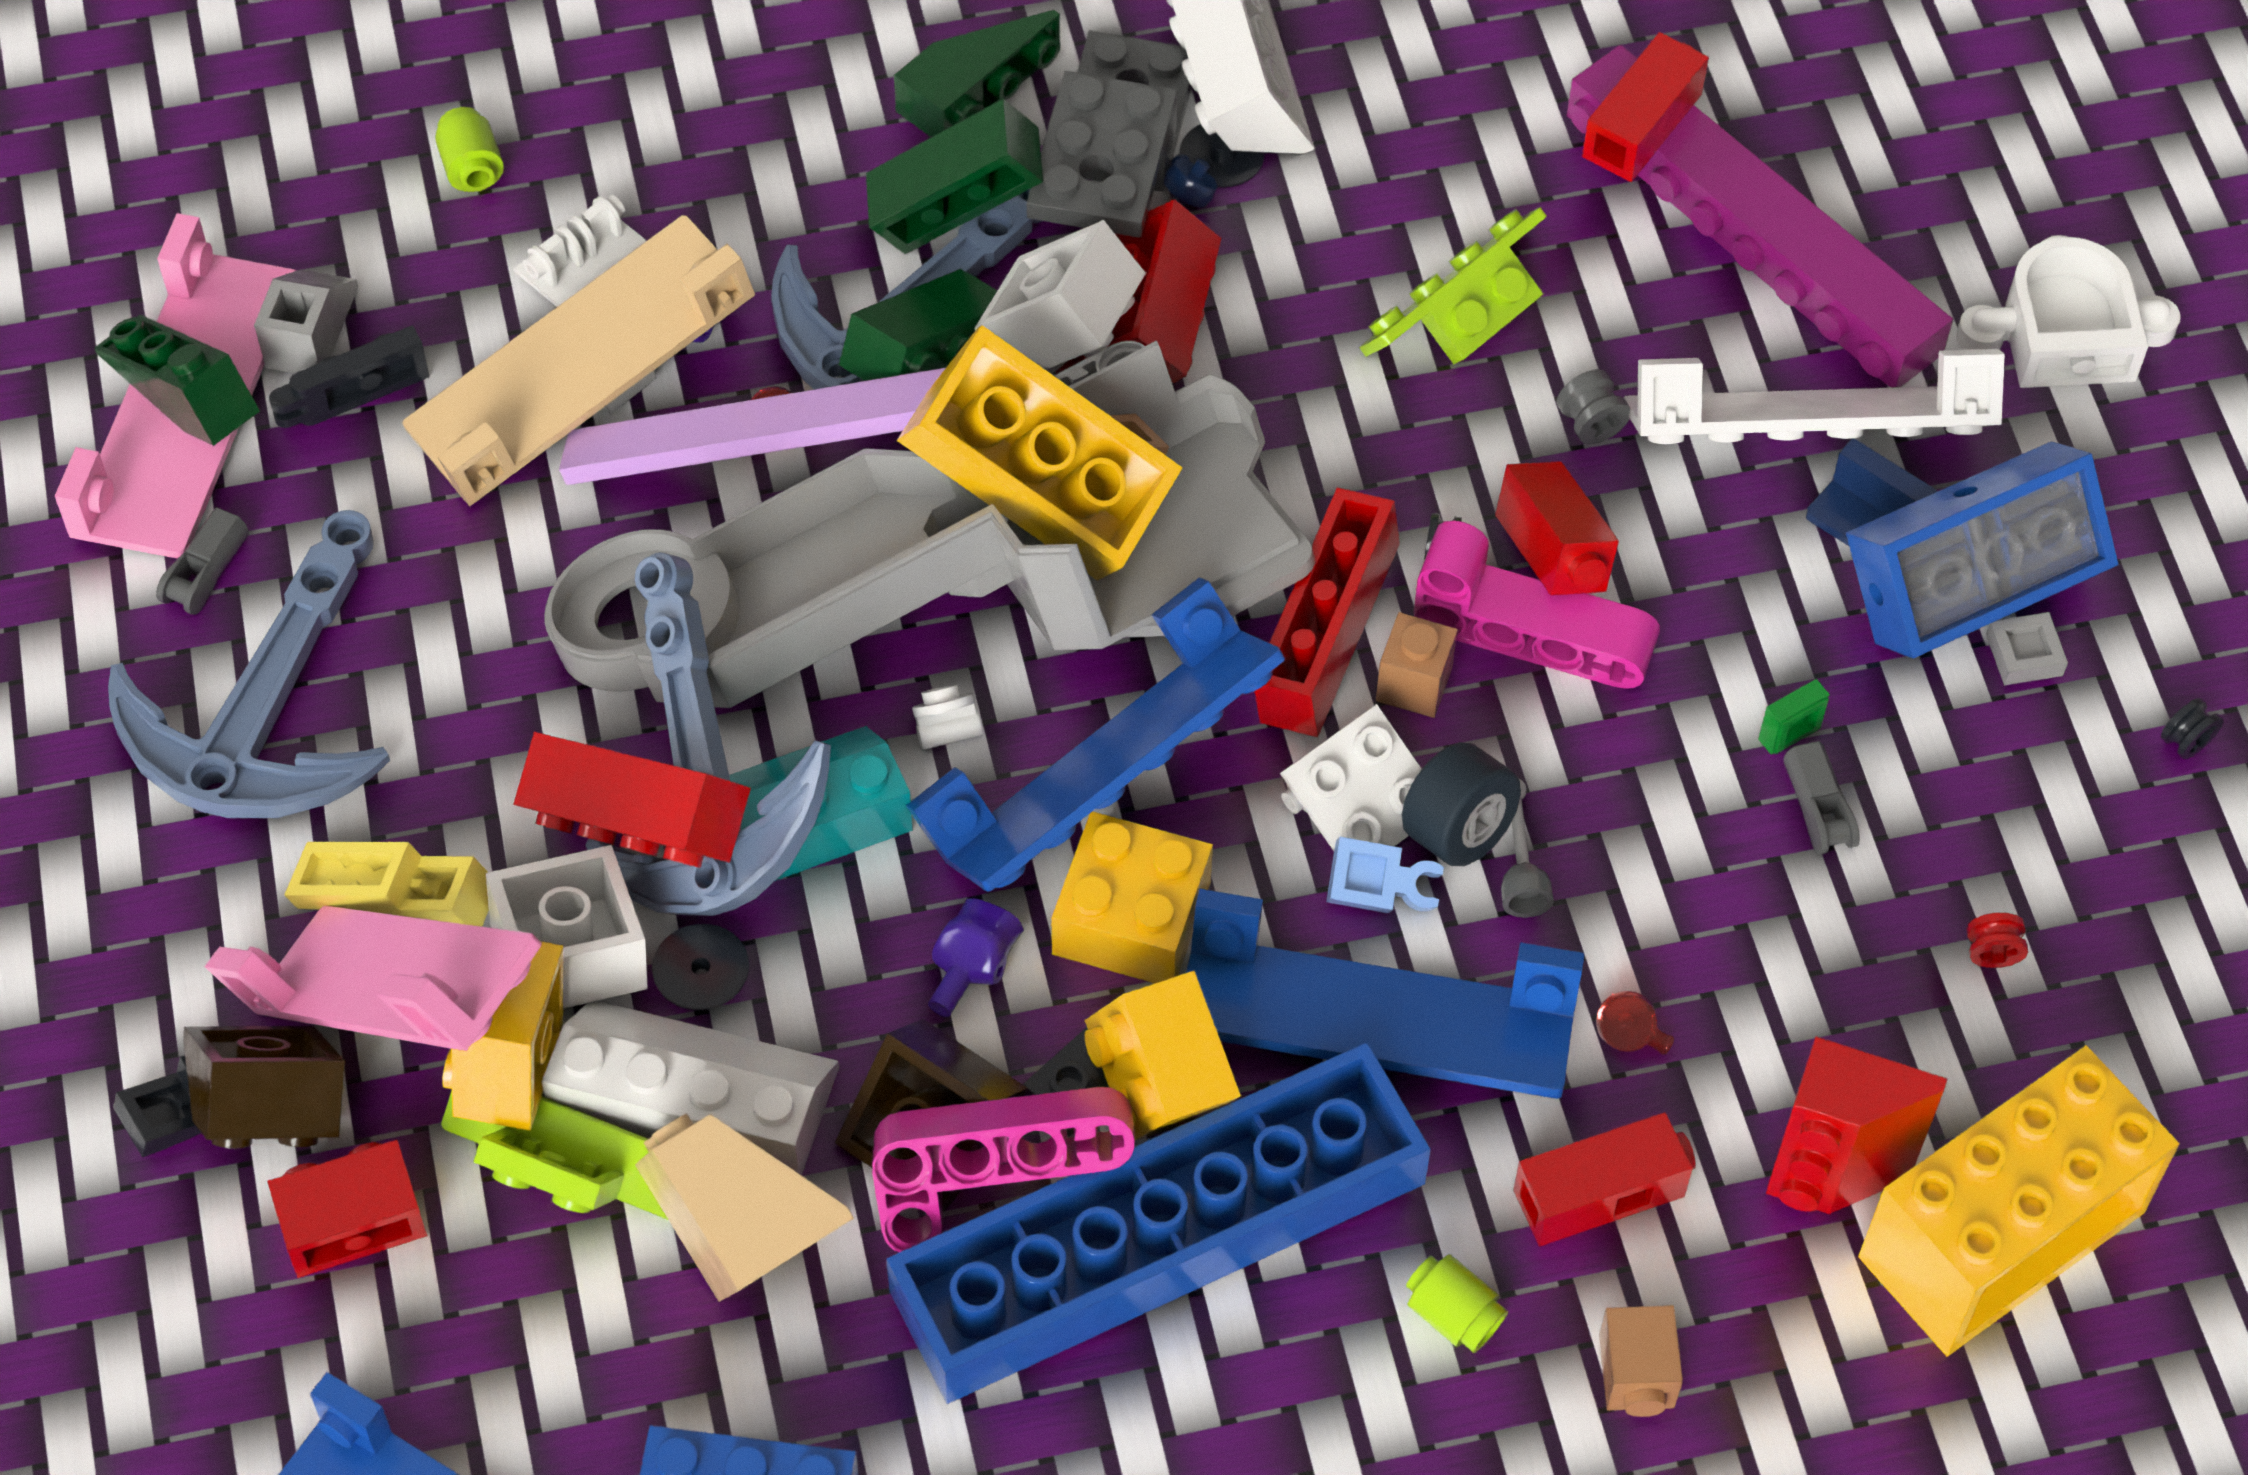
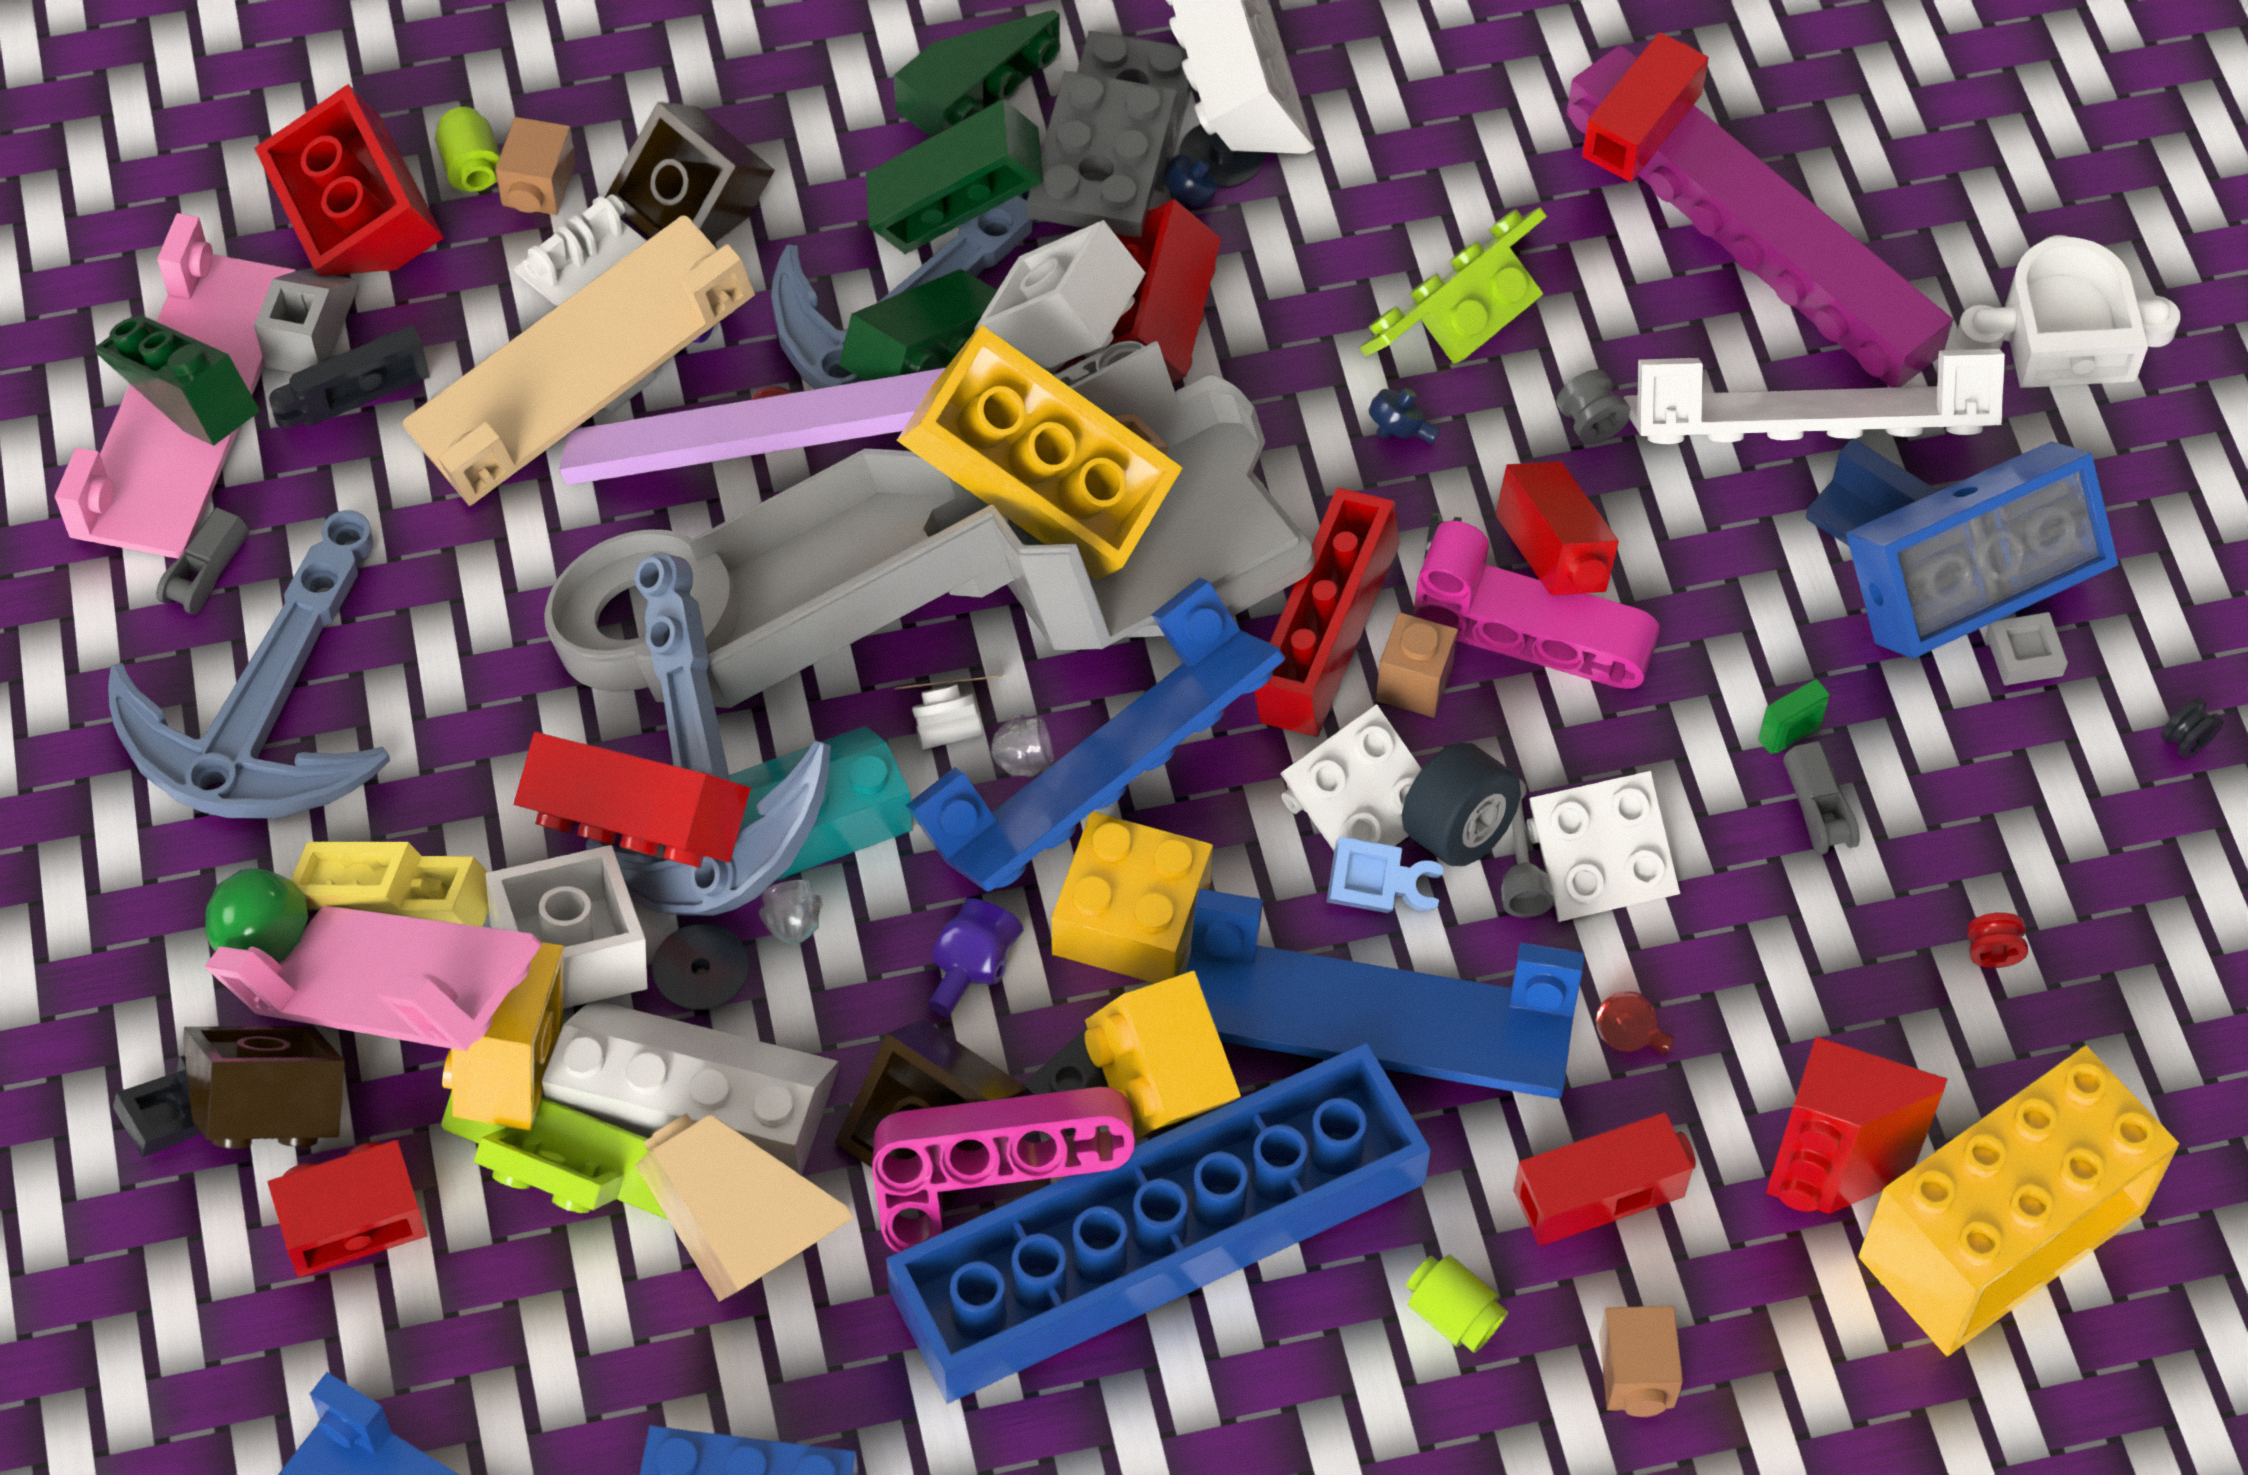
none -> green hair [205,868,308,963]
none -> red slope [254,84,444,276]
none -> medium nougat brick [495,117,576,215]
none -> dark brown slope [604,102,775,244]
none -> clear plate [759,880,823,944]
none -> tan sticker [894,675,1003,690]
none -> clear plate [991,714,1054,777]
none -> dark blue piece [1368,388,1440,445]
none -> white hinge [1527,771,1680,922]

